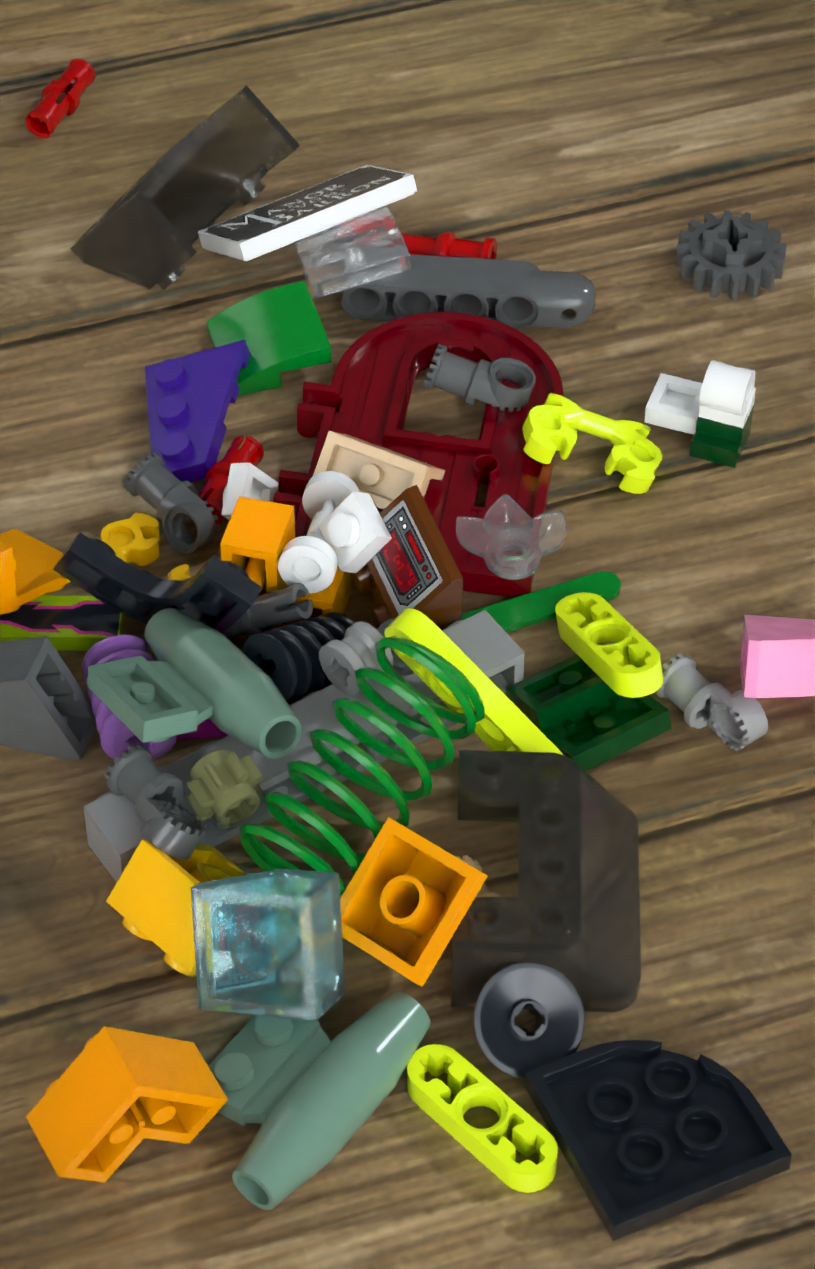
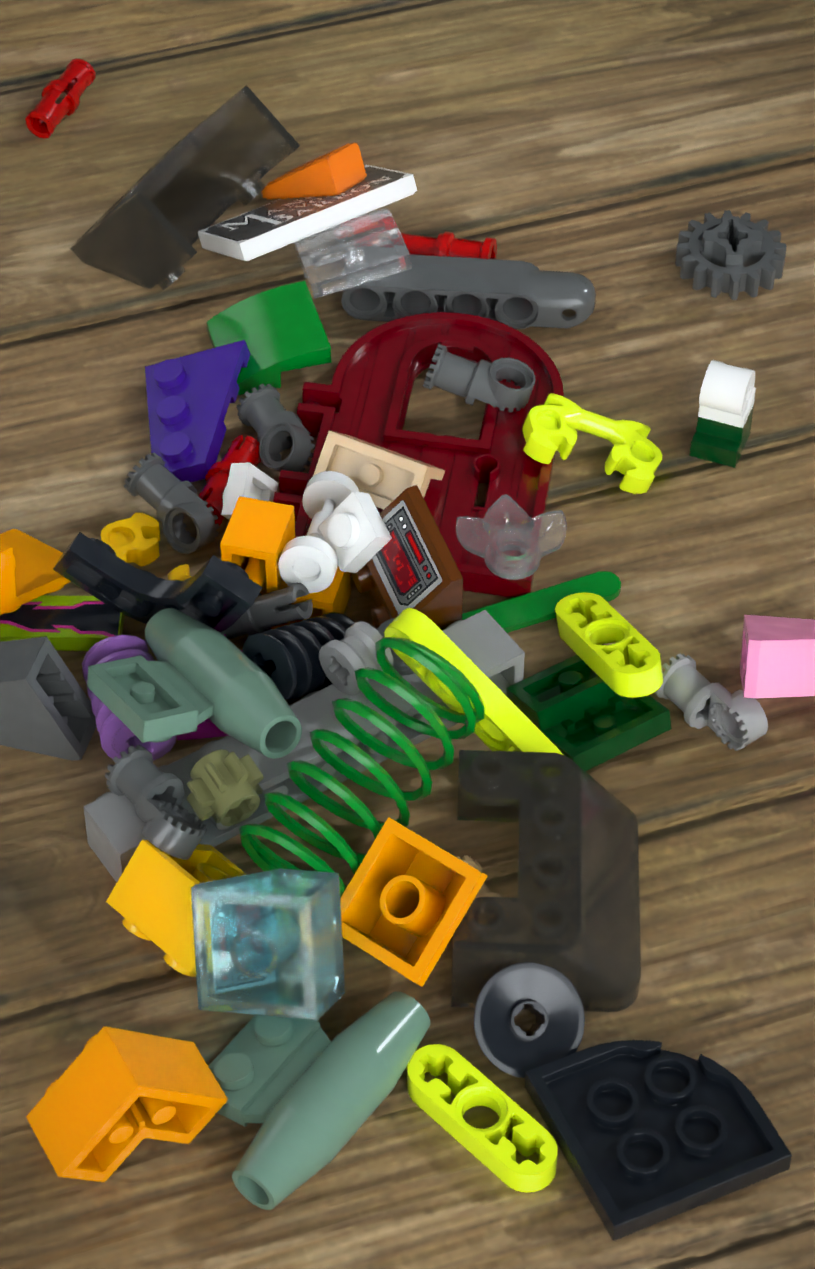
white plate [644,373,702,435] -> none
none -> dark grey connector [236,384,315,472]
none -> orange slope [261,143,367,200]

